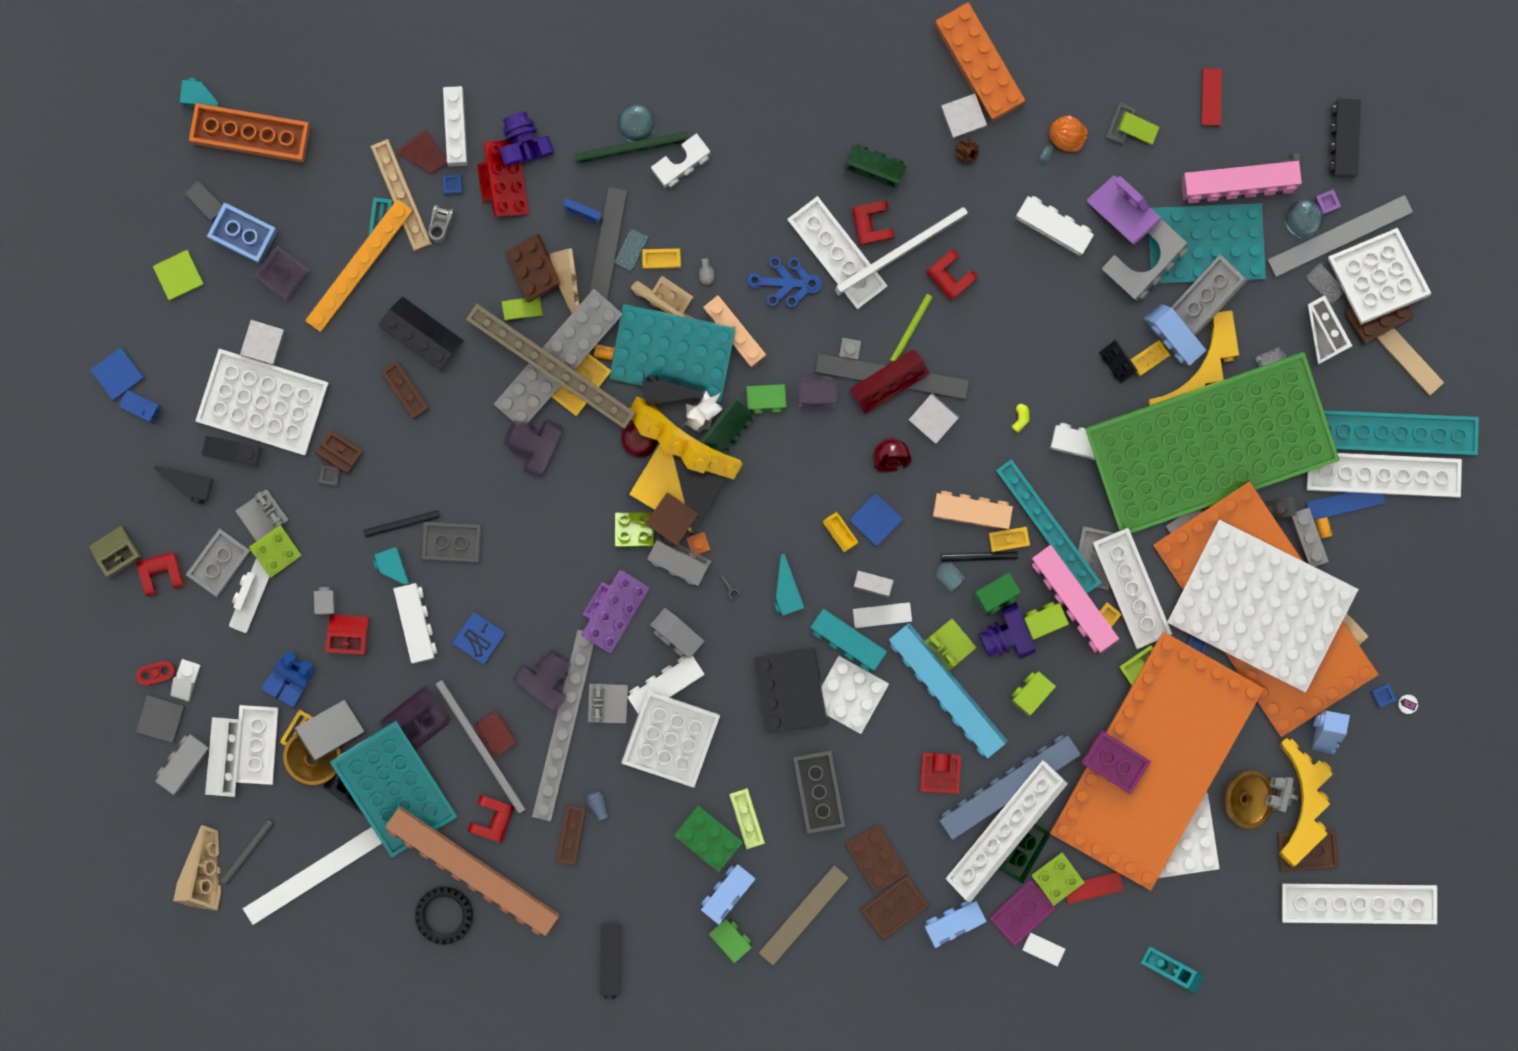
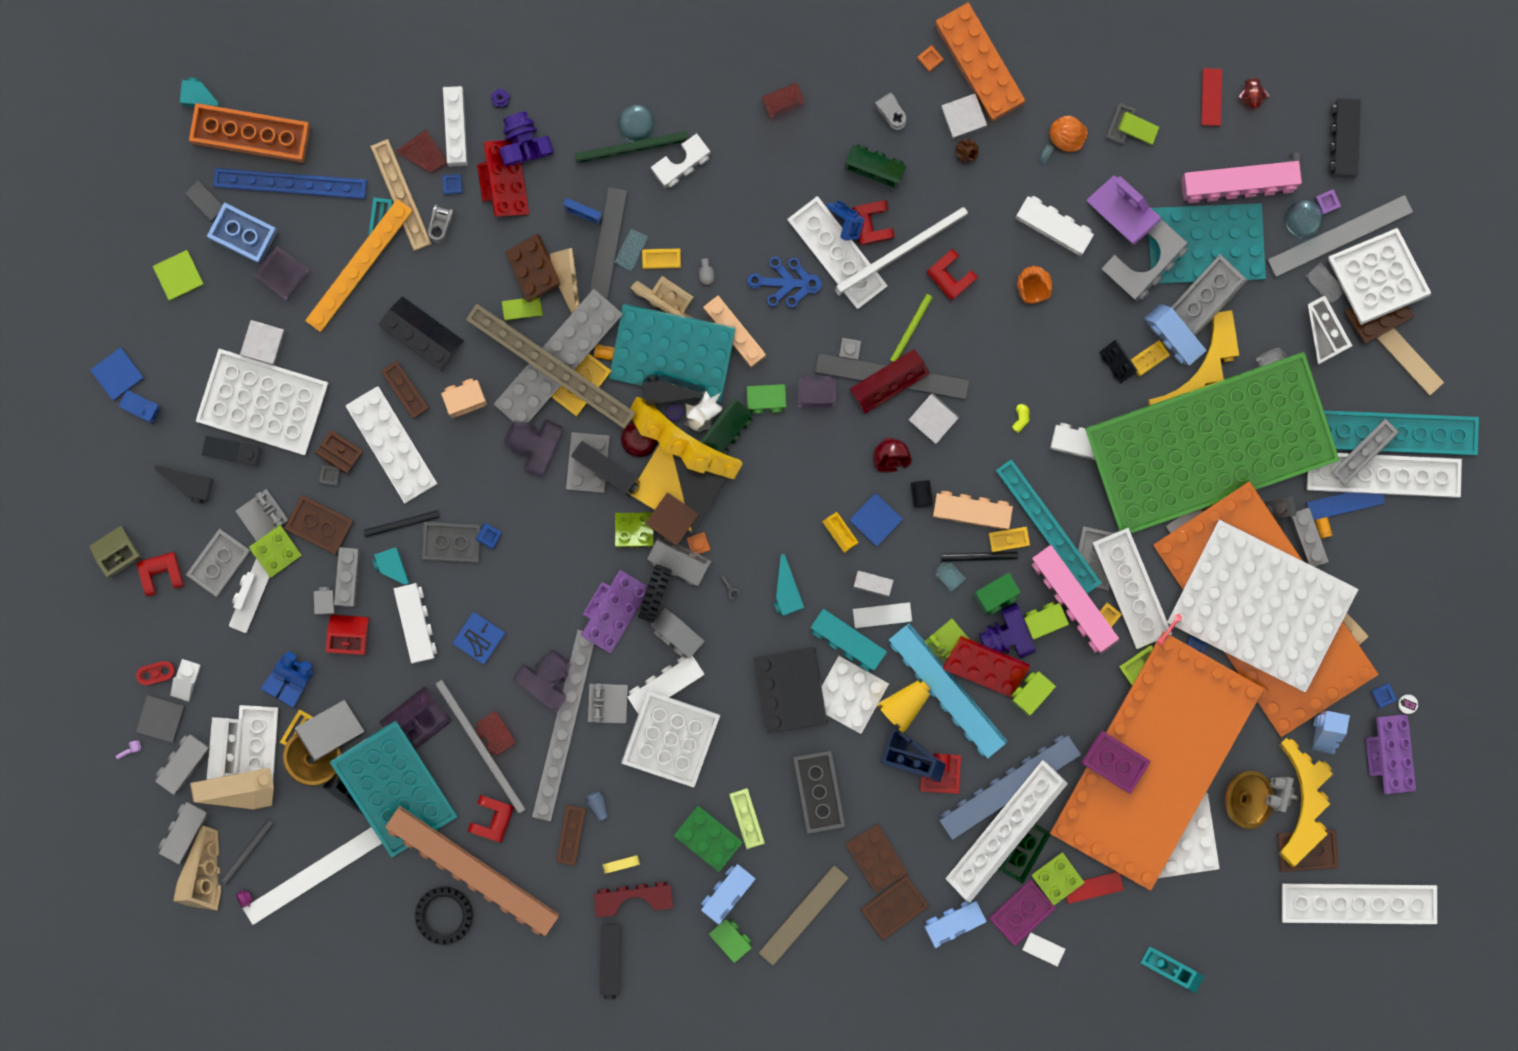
none -> lavender hand [116,740,141,759]
none -> light grey brick [158,802,209,864]
none -> tan wedge [190,768,274,810]
none -> blue tile [213,168,367,200]
none -> magenta plate [236,890,252,908]
none -> reddish brown plate [284,495,354,555]
none -> light grey brick [334,547,361,608]
none -> white plate [346,386,437,504]
none -> light nougat brick [441,378,488,418]
none -> blue tile [475,523,502,549]
none -> dark purple plate [491,89,510,107]
none -> light grey plate [566,432,610,493]
none -> black brick [571,441,640,498]
none -> dark red arch [594,882,674,918]
none -> light yellow beam [602,855,640,874]
none -> black tyre [637,564,672,623]
none -> dark purple plate [665,403,684,422]
none -> clear red brick [762,82,804,118]
none -> blue bracket [826,201,865,241]
none -> light grey piece [874,92,906,130]
none -> yellow cone [877,680,931,733]
none -> dark blue wedge [881,727,946,782]
none -> black piece [910,480,933,508]
none -> orange tile [917,45,944,72]
none -> red plate [943,636,1030,698]
none -> orange hair [1017,266,1052,304]
none -> coral hinge [1157,614,1182,645]
none -> clear red rock [1239,78,1269,108]
none -> light grey tile [1331,419,1399,486]
none -> medium lavender bracket [1366,715,1416,794]

